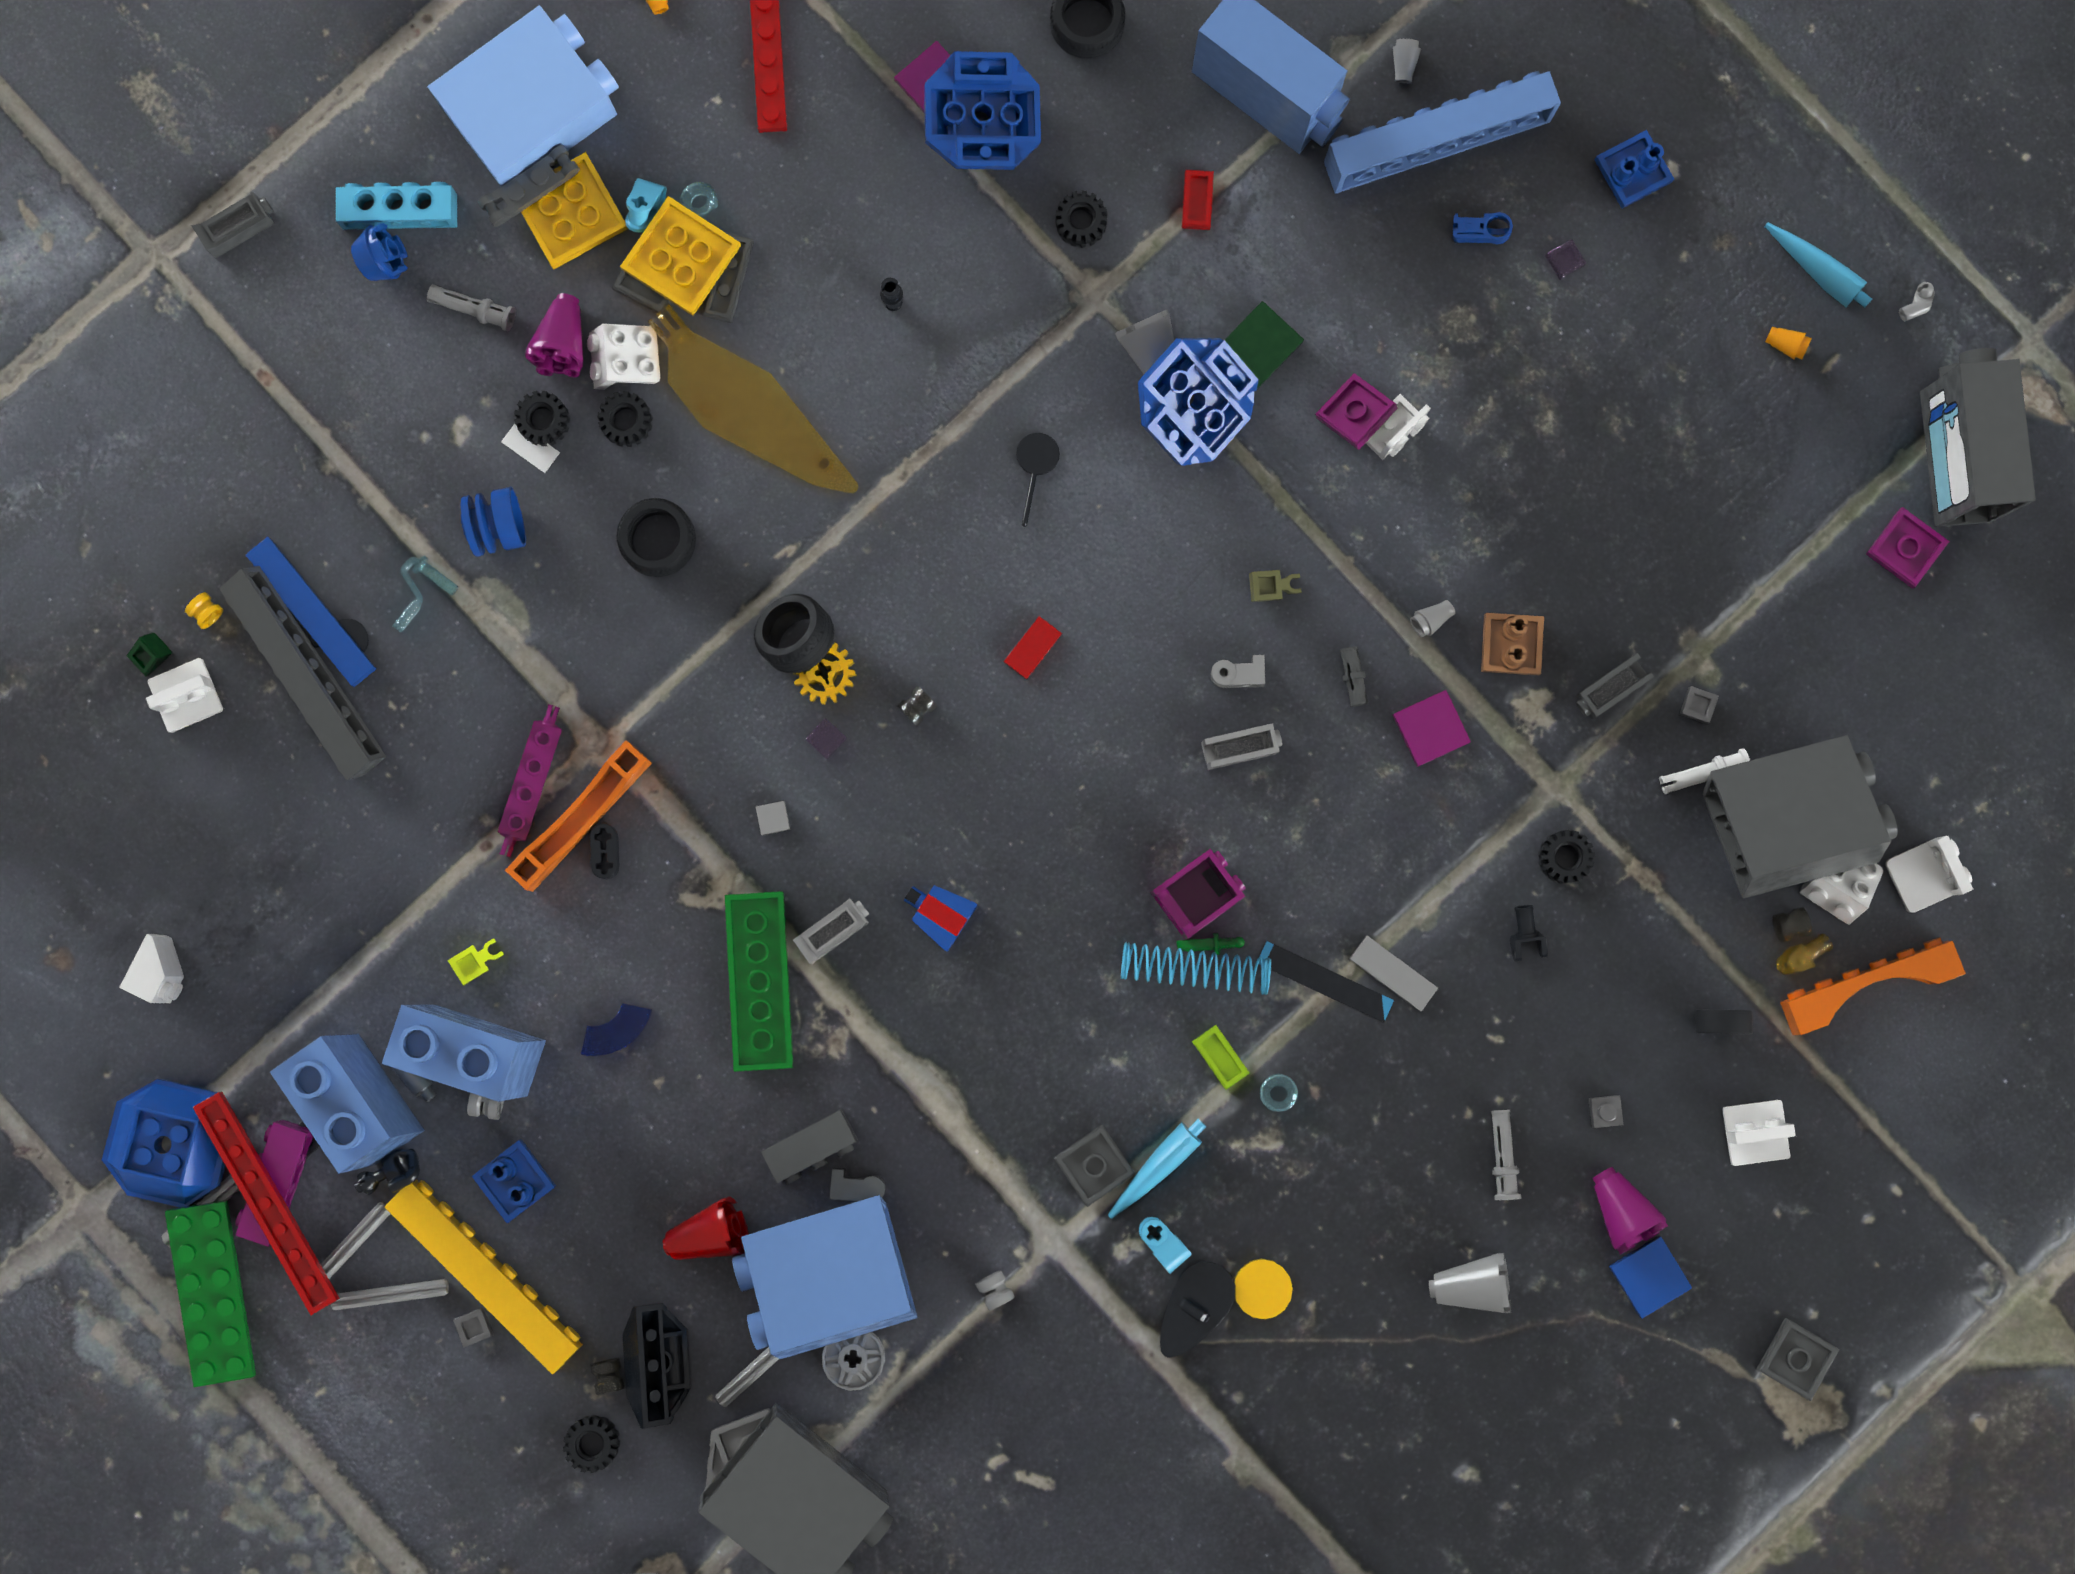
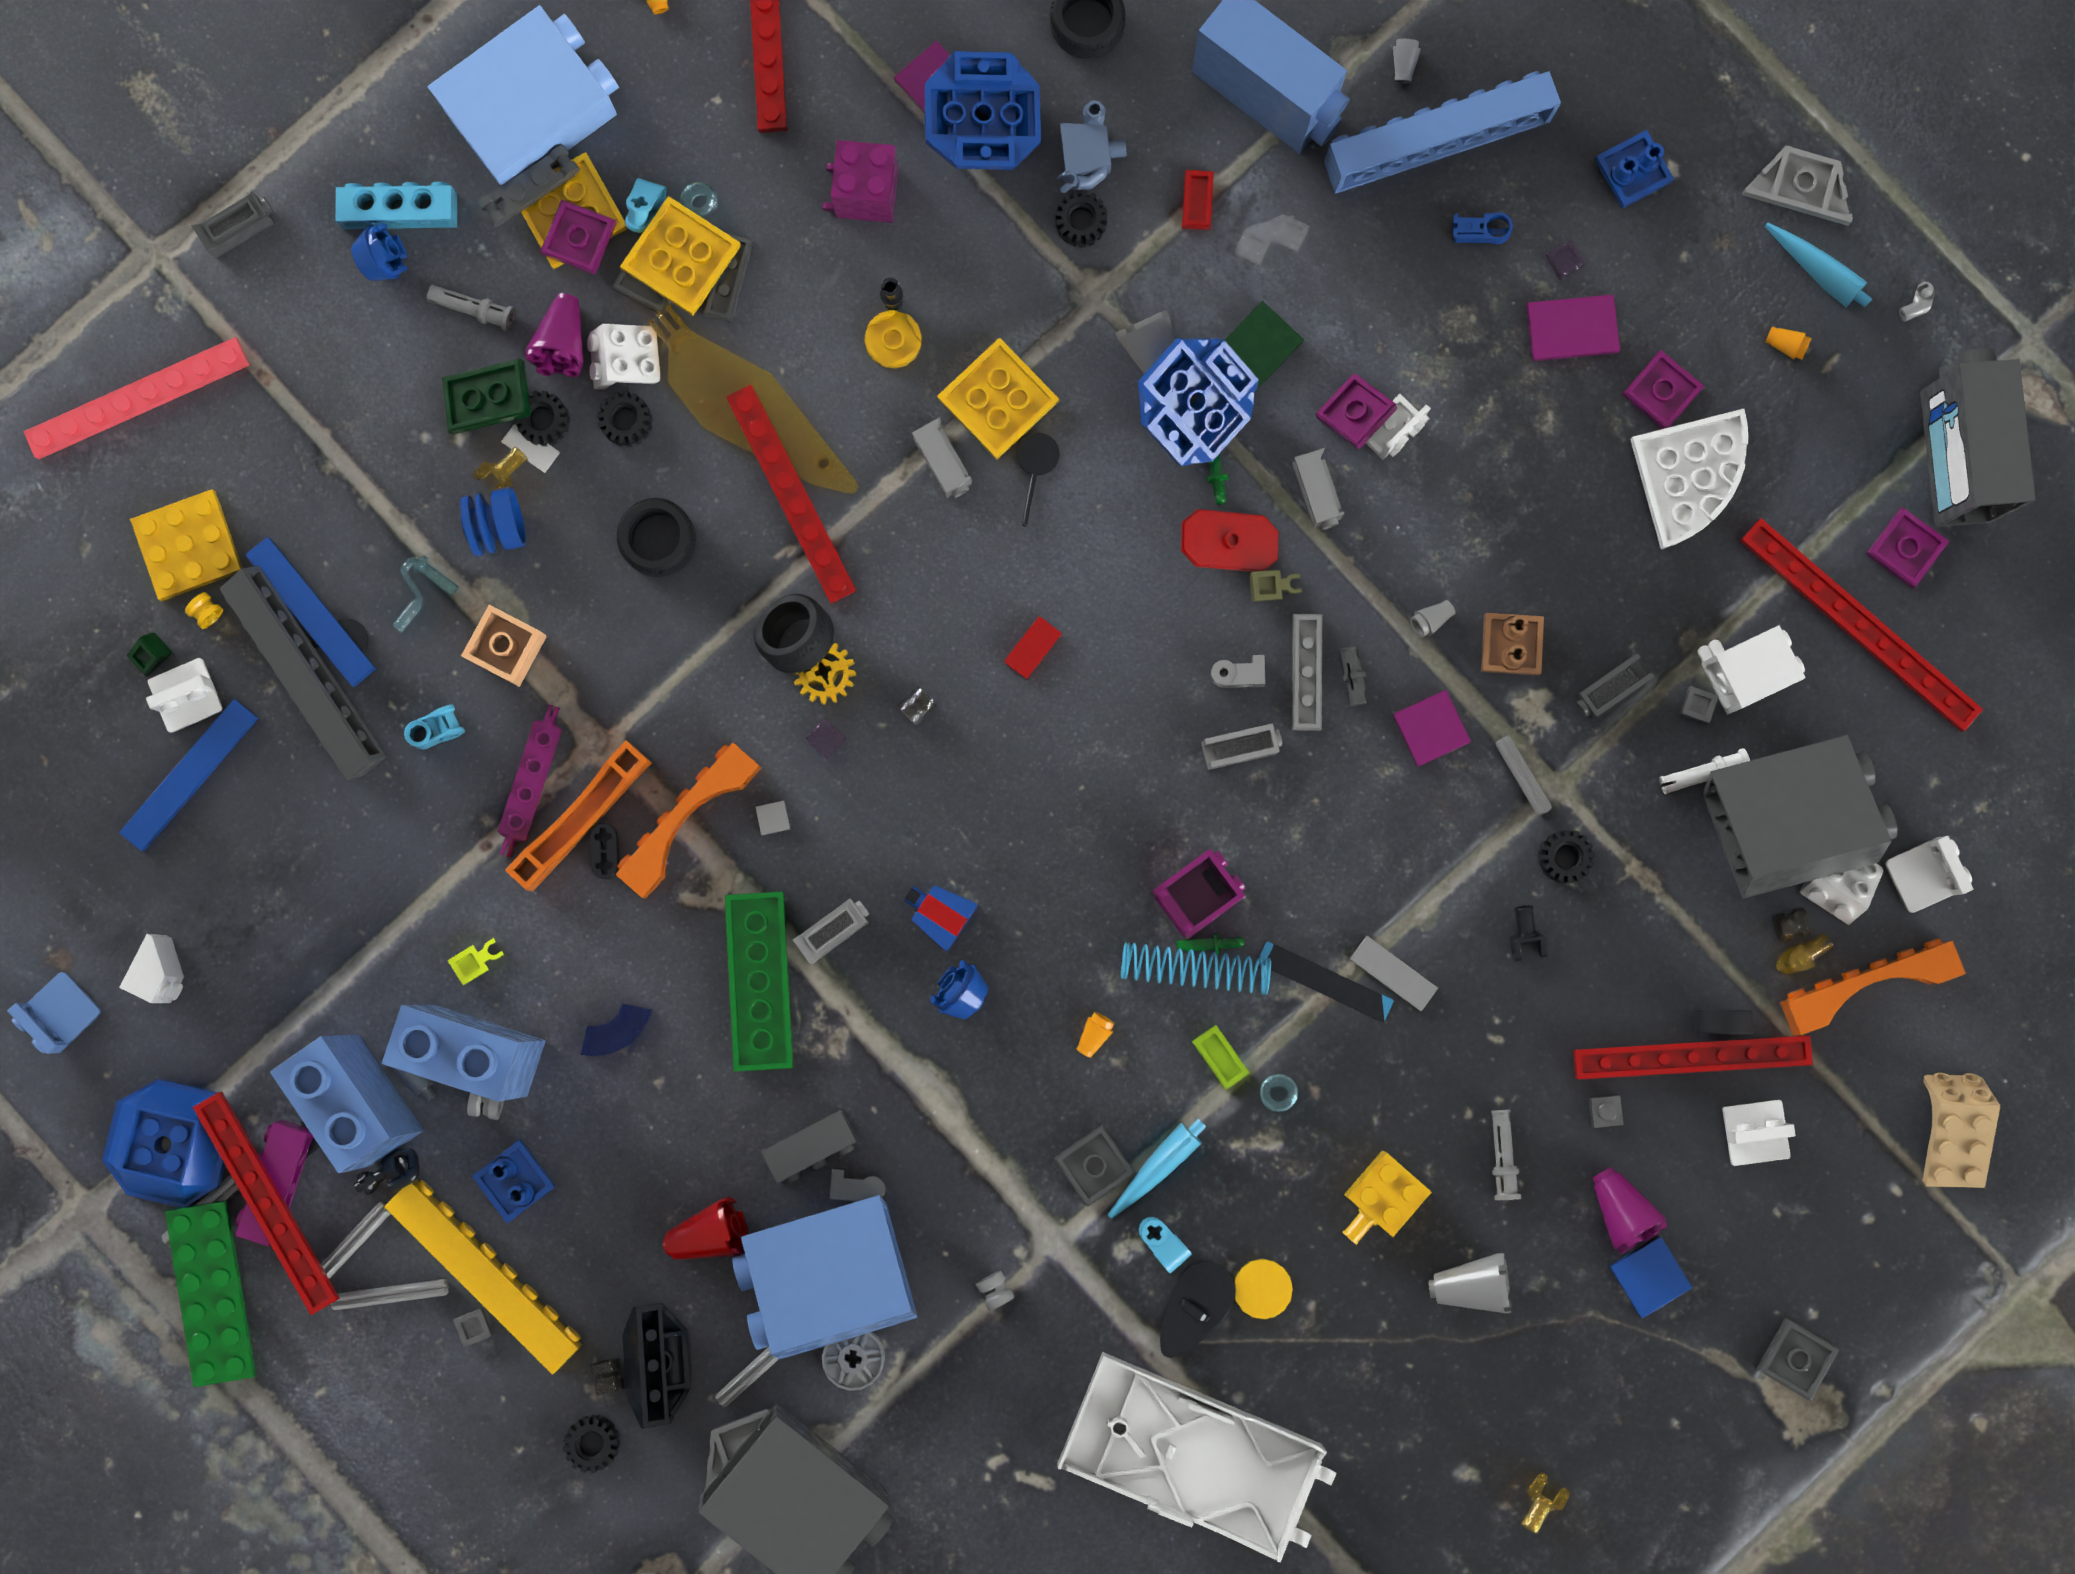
none -> medium blue bracket [7,972,101,1054]
none -> coral plate [23,337,250,459]
none -> blue tile [119,699,259,852]
none -> yellow plate [130,489,242,601]
none -> medium azure piece [404,705,465,750]
none -> dark green tile [442,358,531,435]
none -> light nougat brick [461,605,547,687]
none -> clear yellow piece [472,446,528,497]
none -> magenta tile [540,199,616,275]
none -> orange arch [615,742,762,899]
none -> red plate [726,384,857,604]
none -> magenta container [822,140,899,223]
none -> yellow tile [864,310,922,369]
none -> light grey window [912,417,972,498]
none -> blue cone [930,960,988,1020]
none -> yellow plate [937,338,1059,460]
none -> sand blue torso [1057,100,1127,193]
none -> white piece [1057,1352,1336,1562]
none -> light orange cone [1076,1012,1115,1058]
none -> red shield [1181,509,1278,572]
none -> green piece [1206,454,1229,505]
none -> clear tile [1233,214,1310,268]
none -> light grey window [1292,448,1344,530]
none -> light grey tile [1292,614,1322,731]
none -> yellow brick [1342,1151,1432,1245]
none -> light grey axle [1496,736,1552,815]
none -> clear yellow piece [1520,1472,1570,1534]
none -> magenta tile [1526,294,1620,361]
none -> red plate [1573,1035,1813,1079]
none -> magenta tile [1622,349,1705,429]
none -> white plate [1630,409,1748,549]
none -> white container [1698,625,1806,715]
none -> red plate [1739,518,1983,732]
none -> light grey wing [1742,146,1853,226]
none -> tan bracket [1922,1073,2000,1188]

